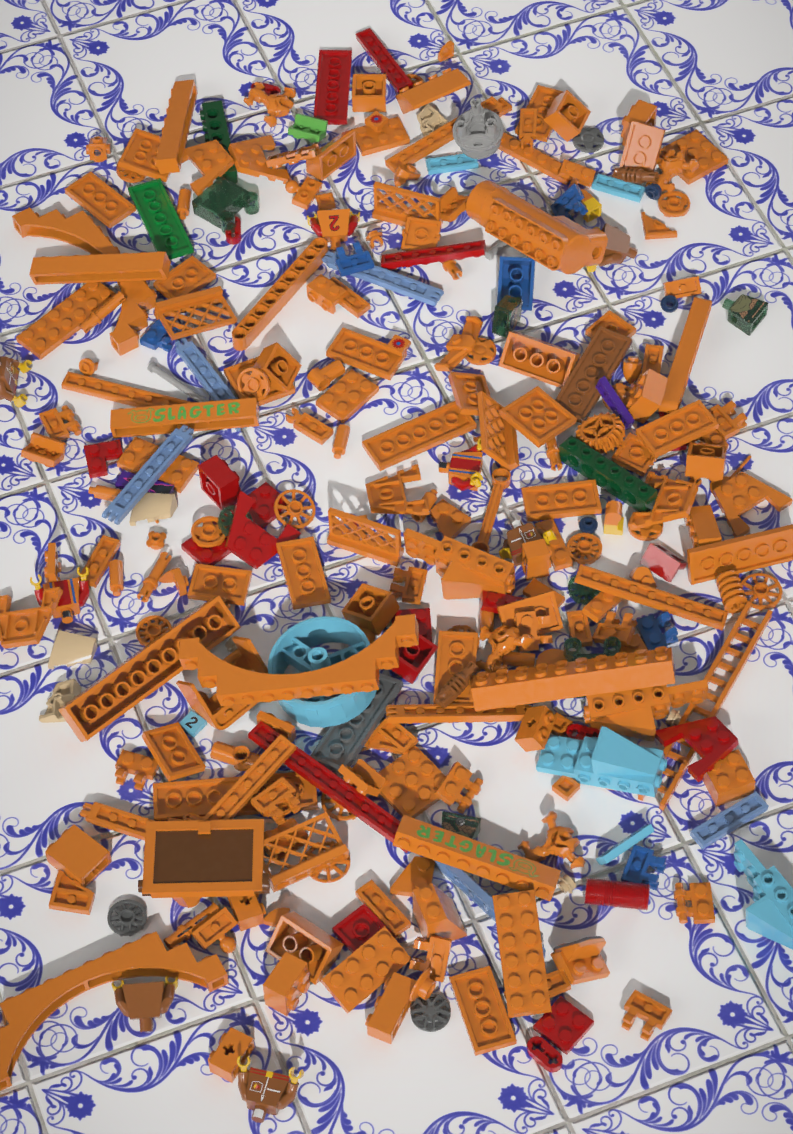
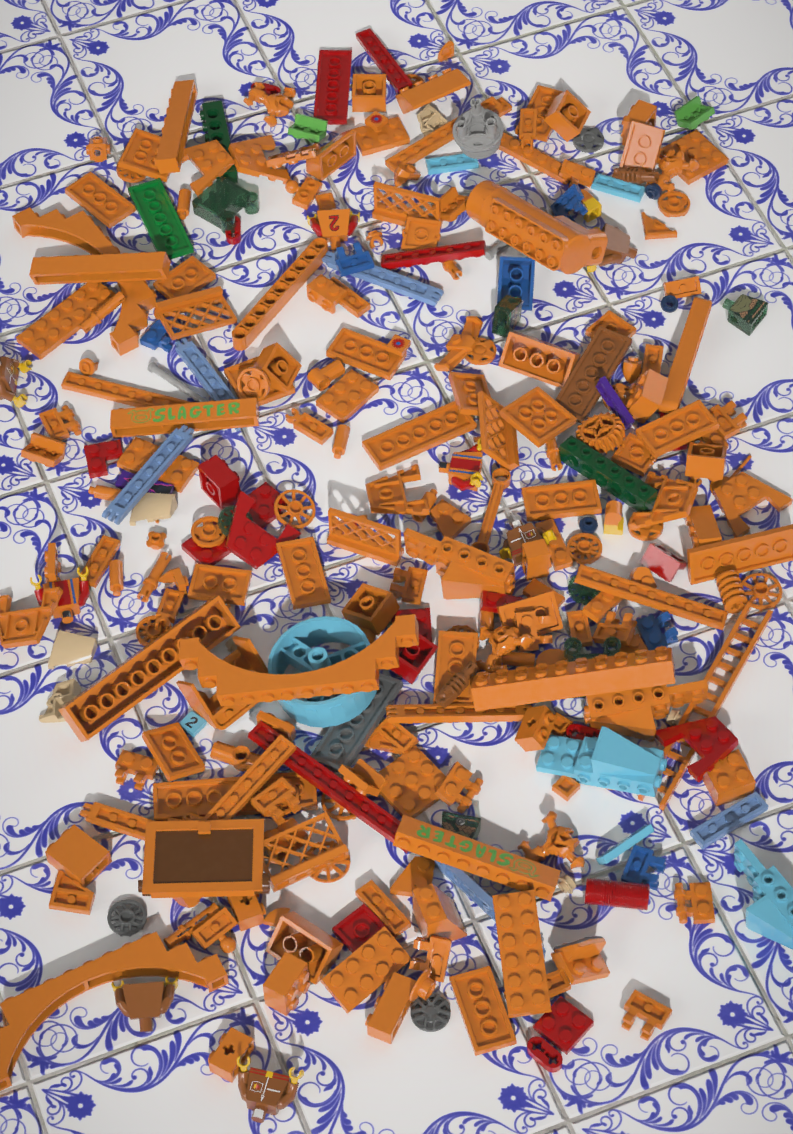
none -> orange plate [155,588,185,632]
none -> bright green bracket [674,96,715,130]

